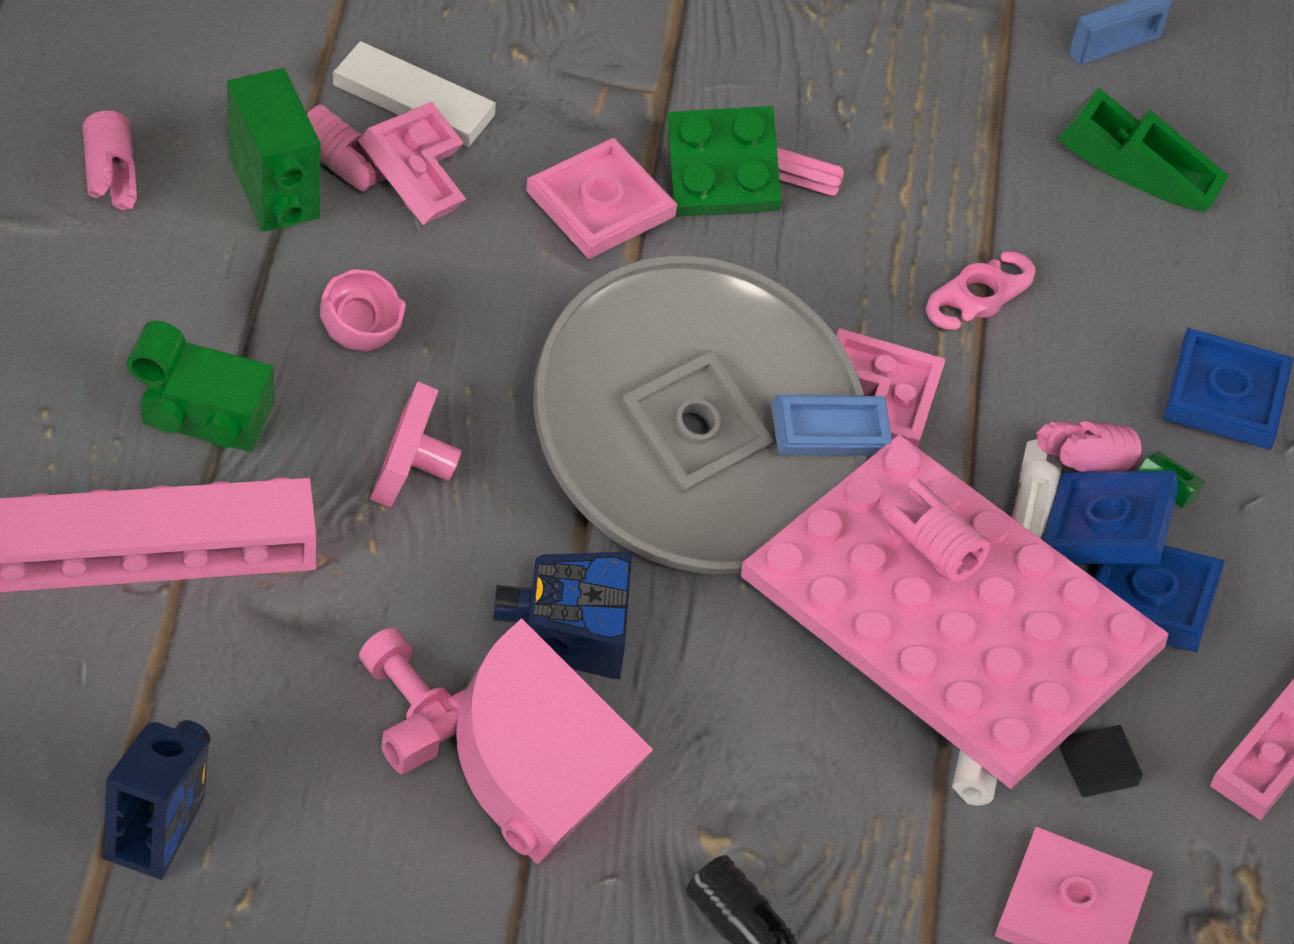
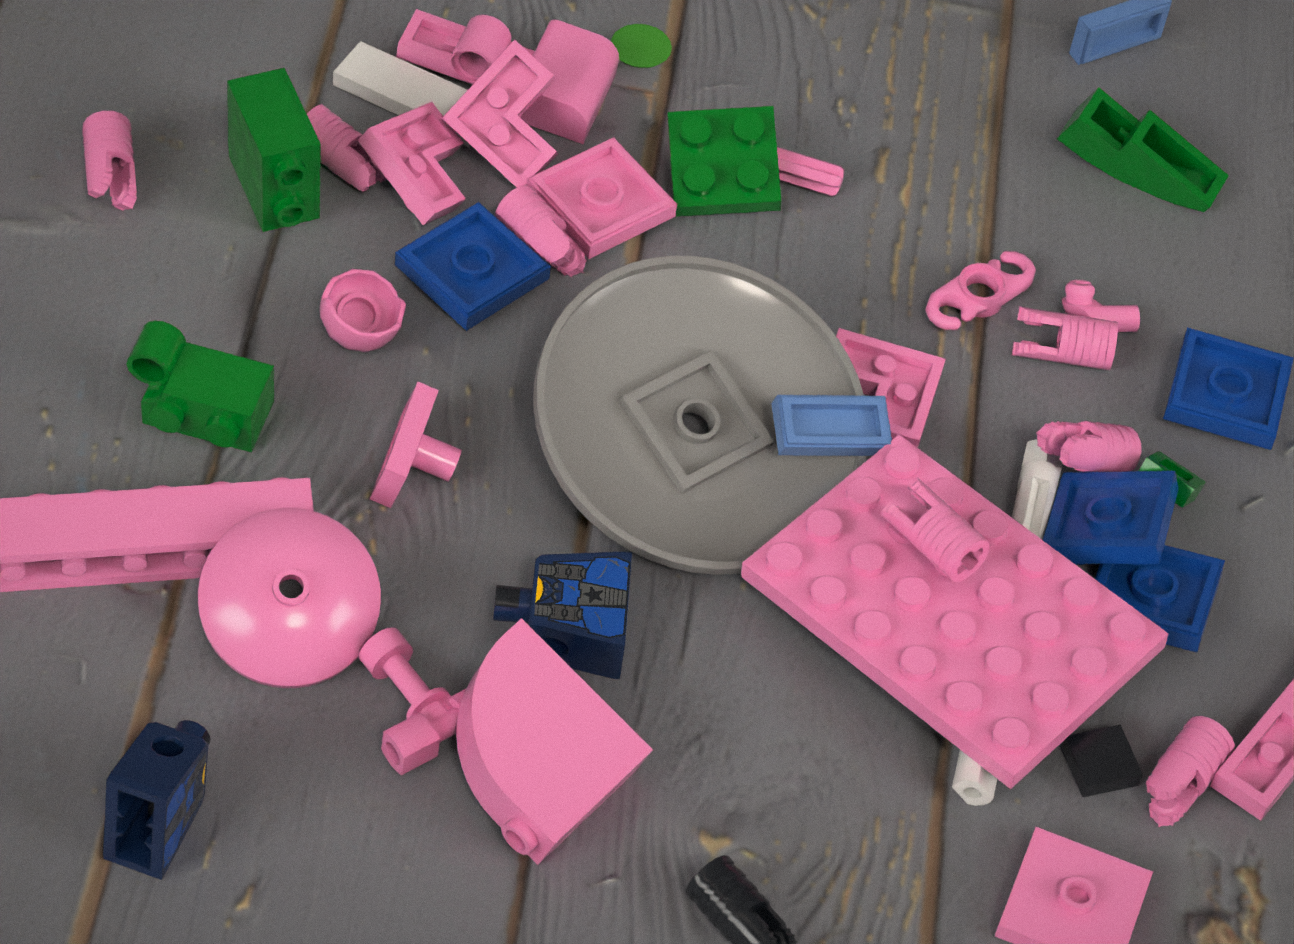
none -> bright pink dish [198,508,381,688]
none -> blue plate [395,202,551,331]
none -> bright pink plate [396,9,619,144]
none -> bright pink plate [442,40,558,188]
none -> bright pink hinge [495,185,587,277]
none -> bright green sticker [611,24,672,68]
none -> bright pink hinge [1012,307,1118,371]
none -> bright pink arm [1062,280,1140,332]
none -> bright pink hinge [1146,716,1235,827]

